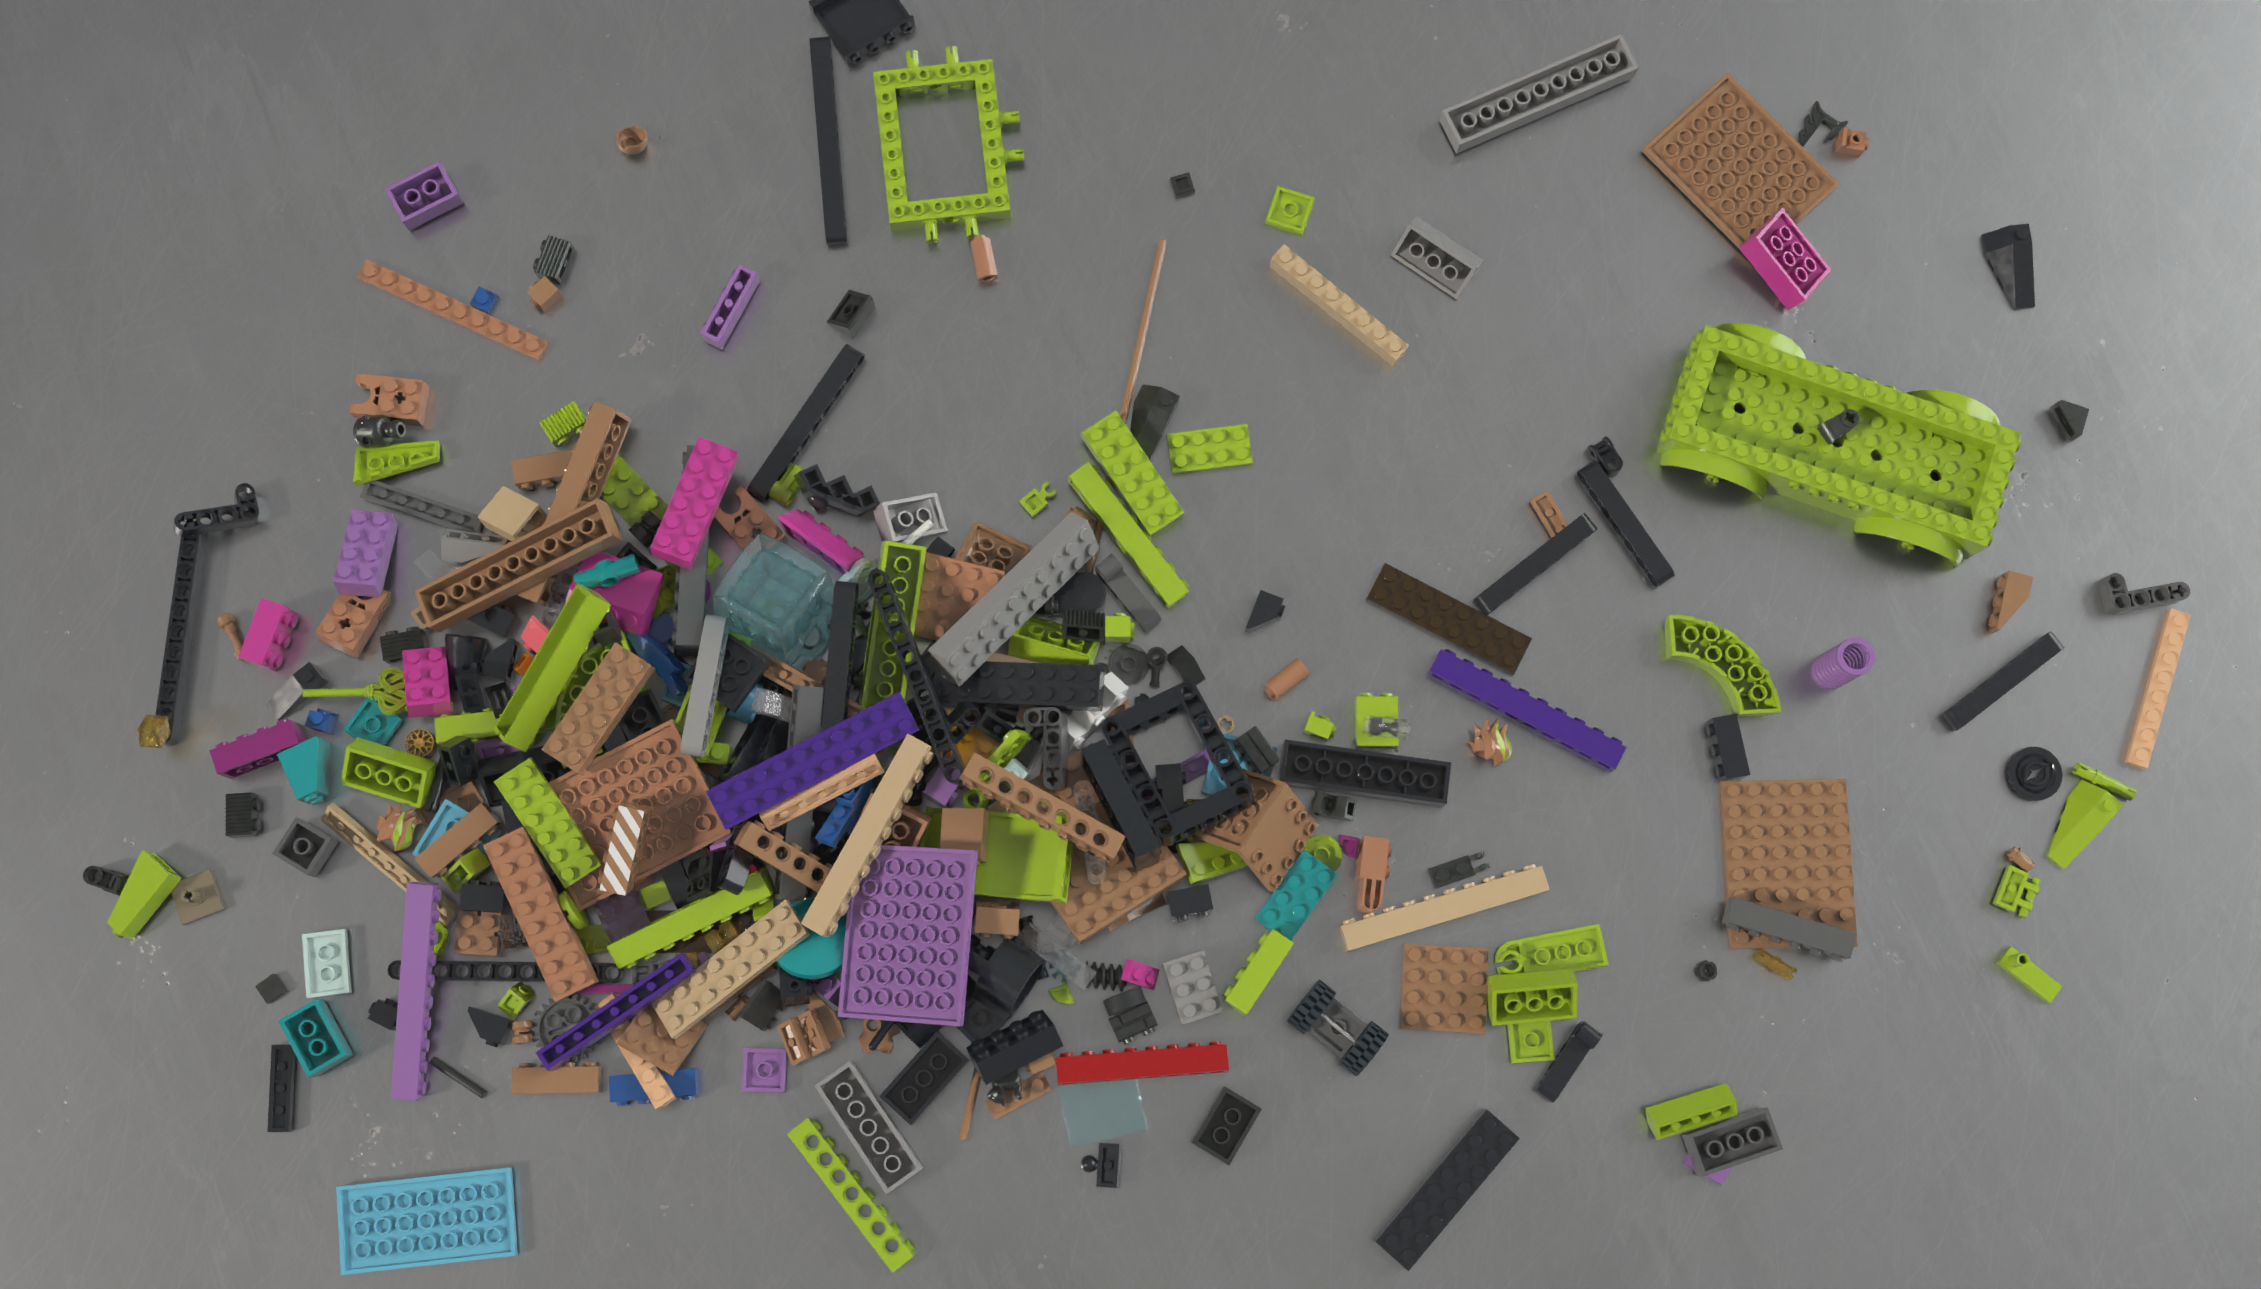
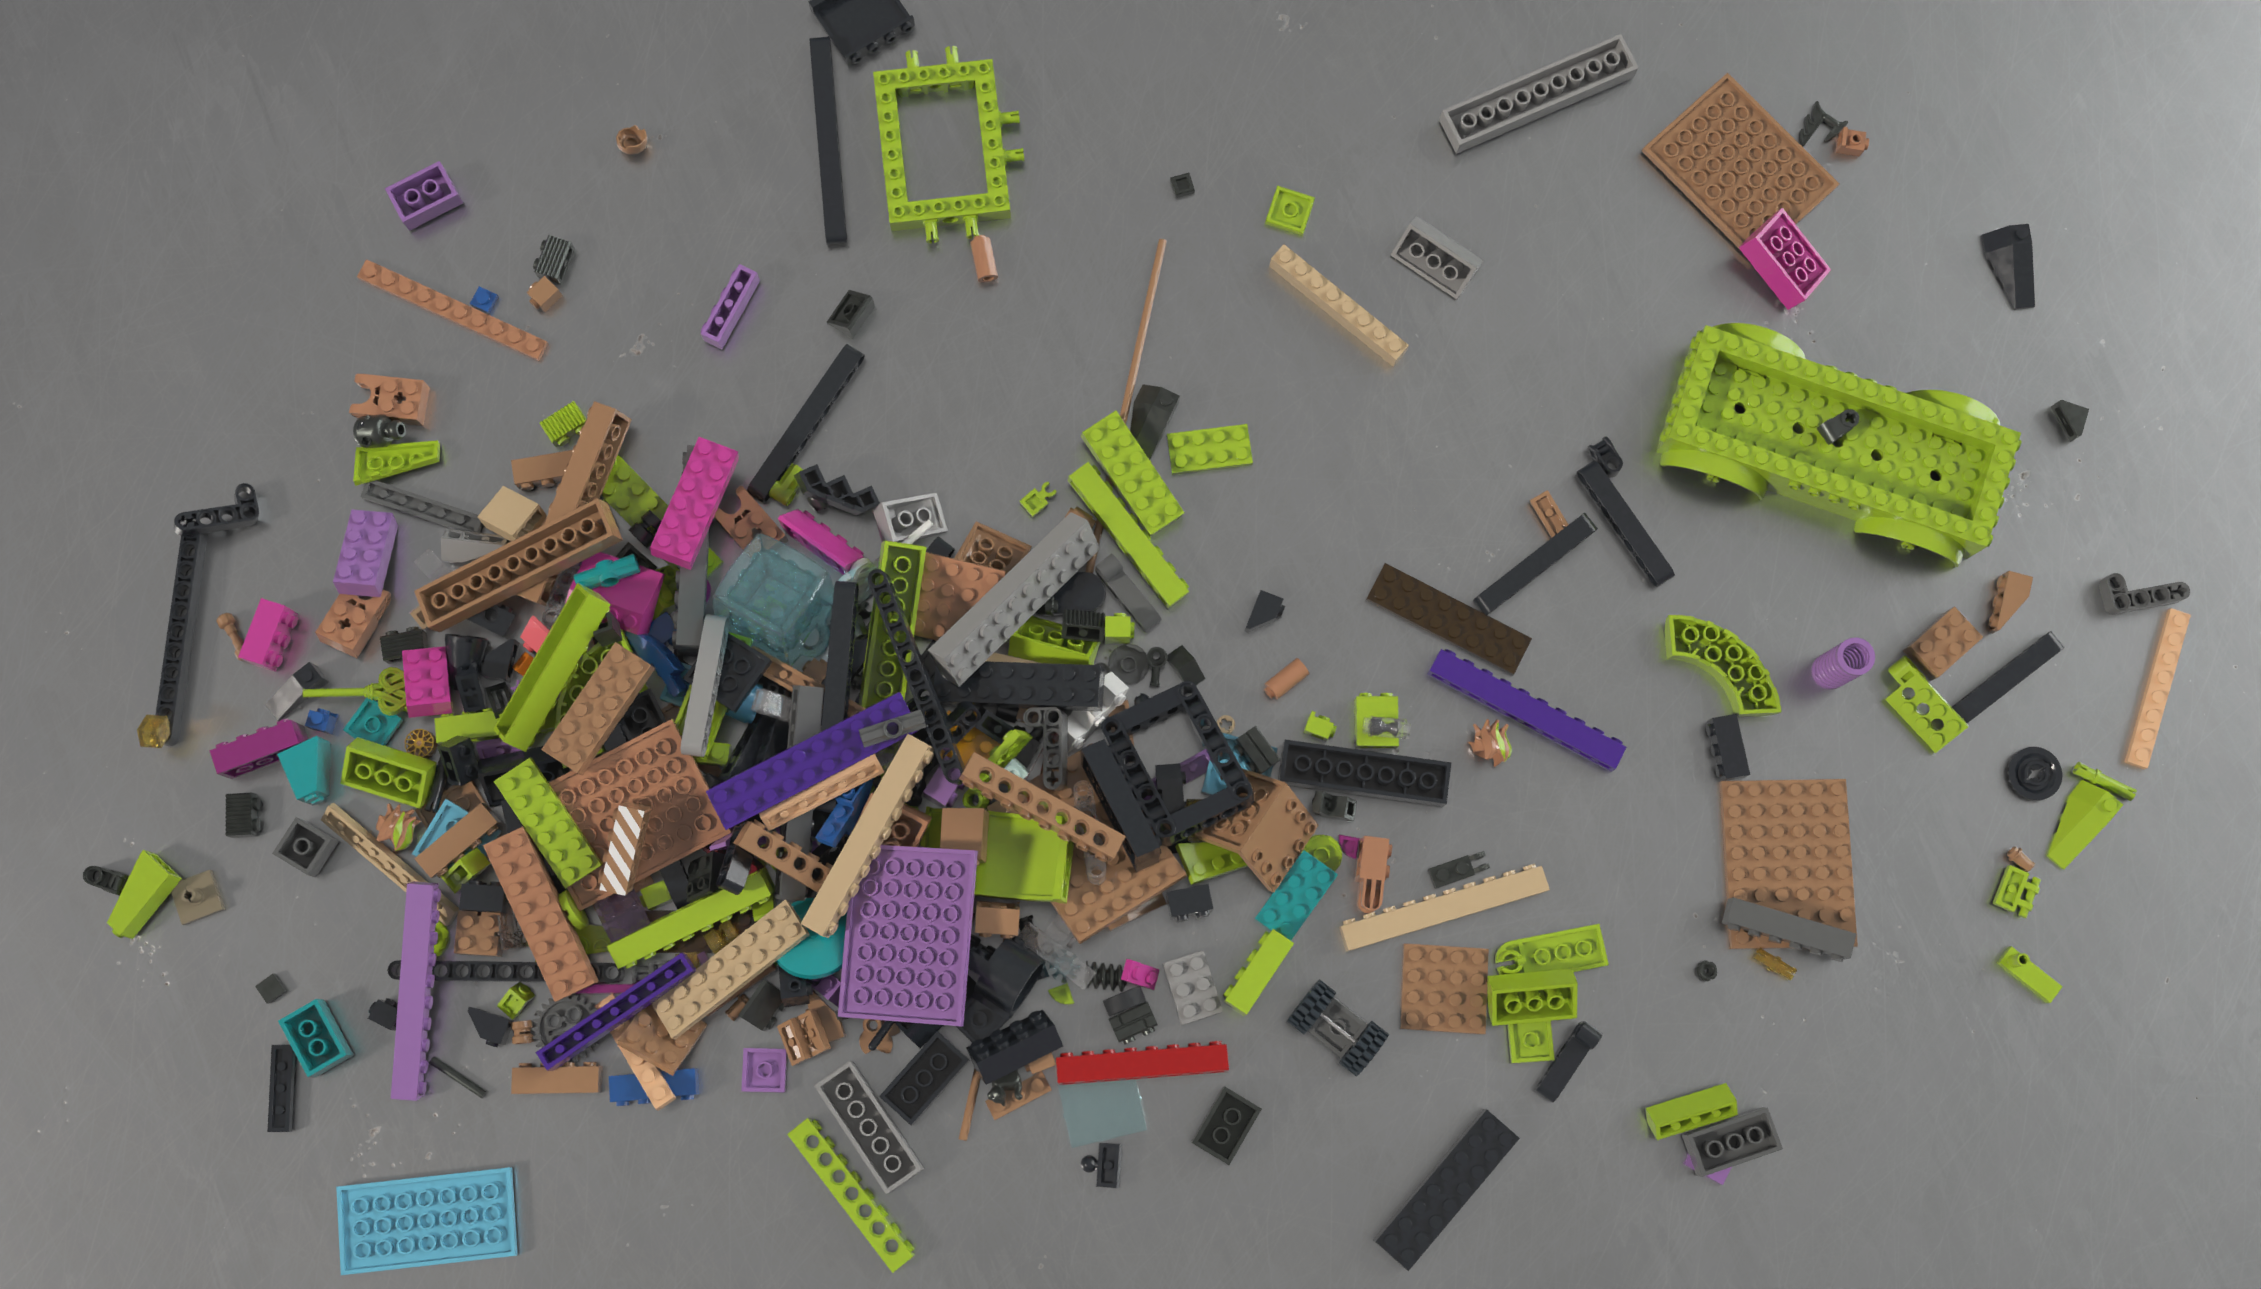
light aqua plate [302,929,352,999] -> none
none -> dark grey piece [858,709,926,748]
none -> lime hinge [1885,655,1969,753]
none -> medium nougat brick [1902,606,1983,681]

